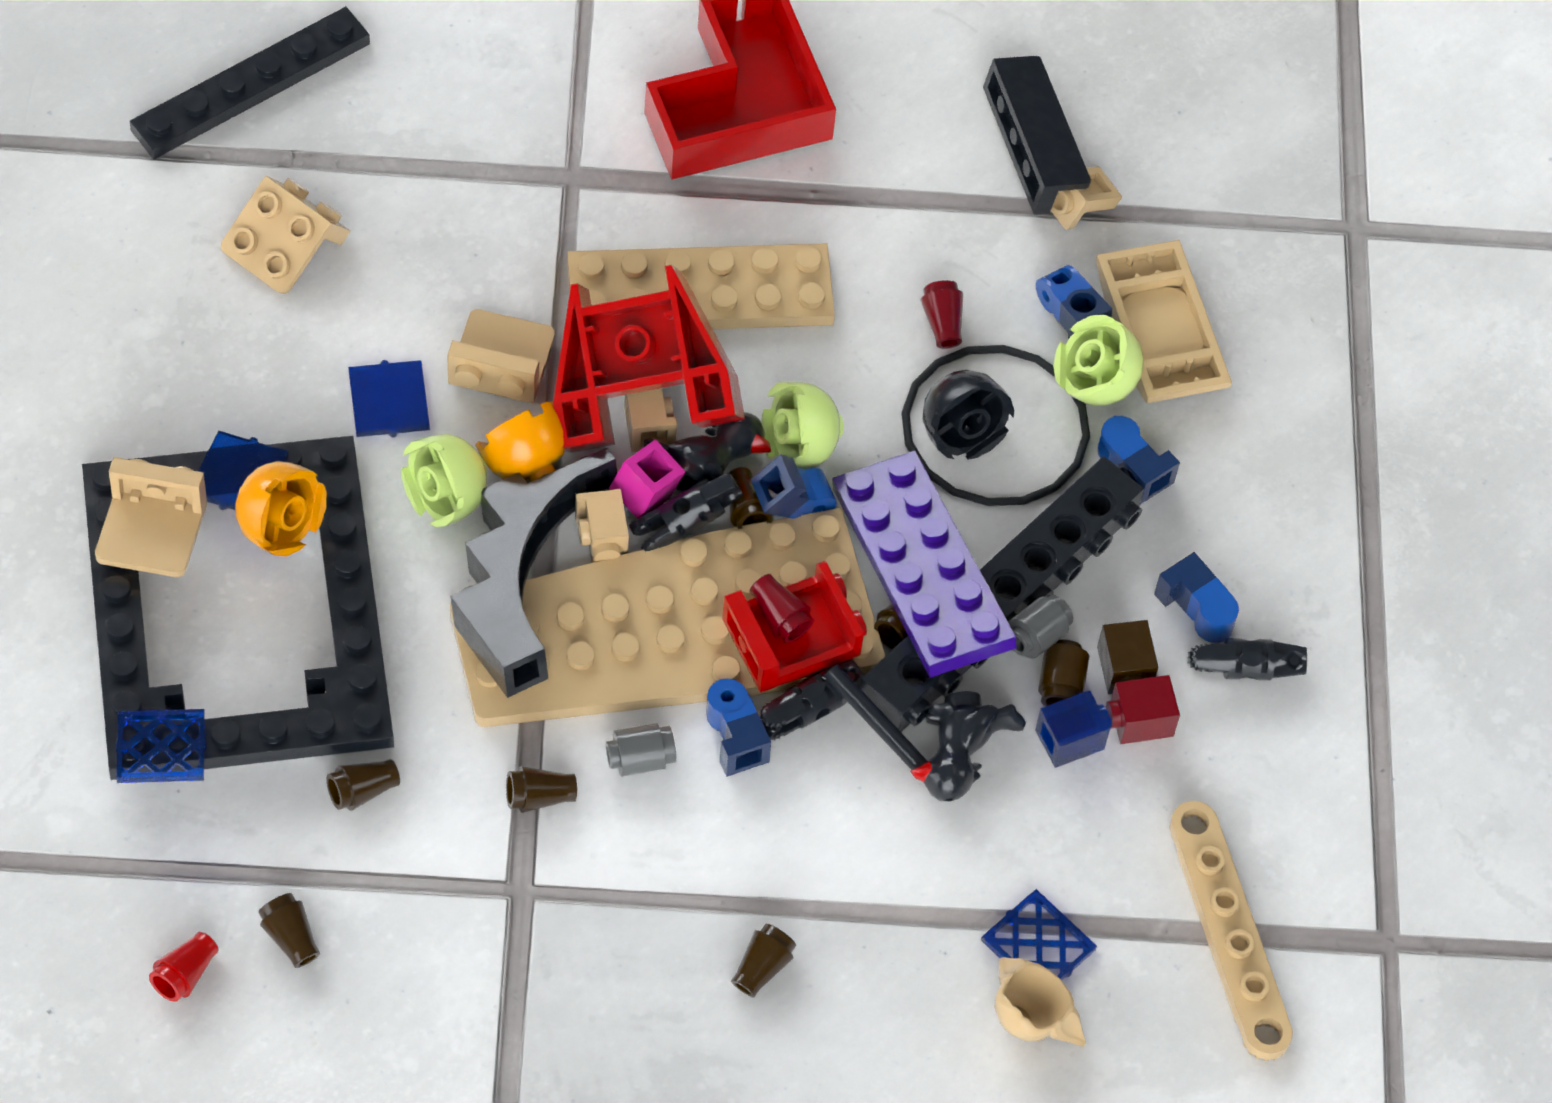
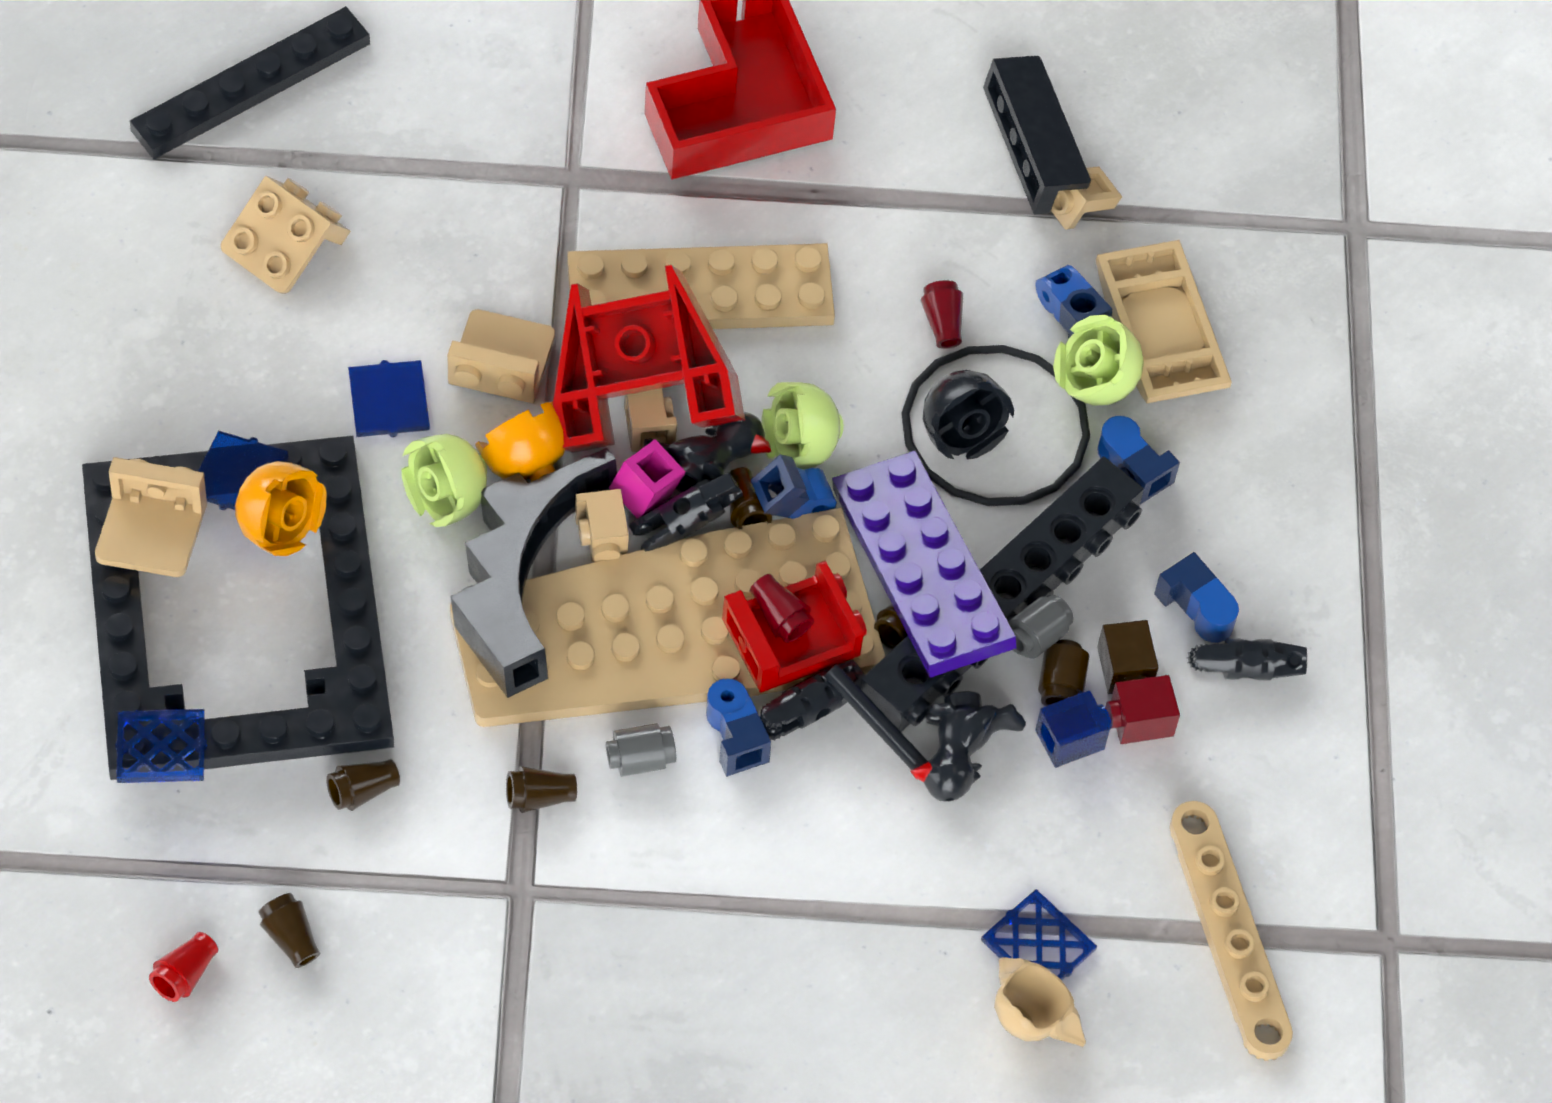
dark brown cone [731,923,797,998] -> none

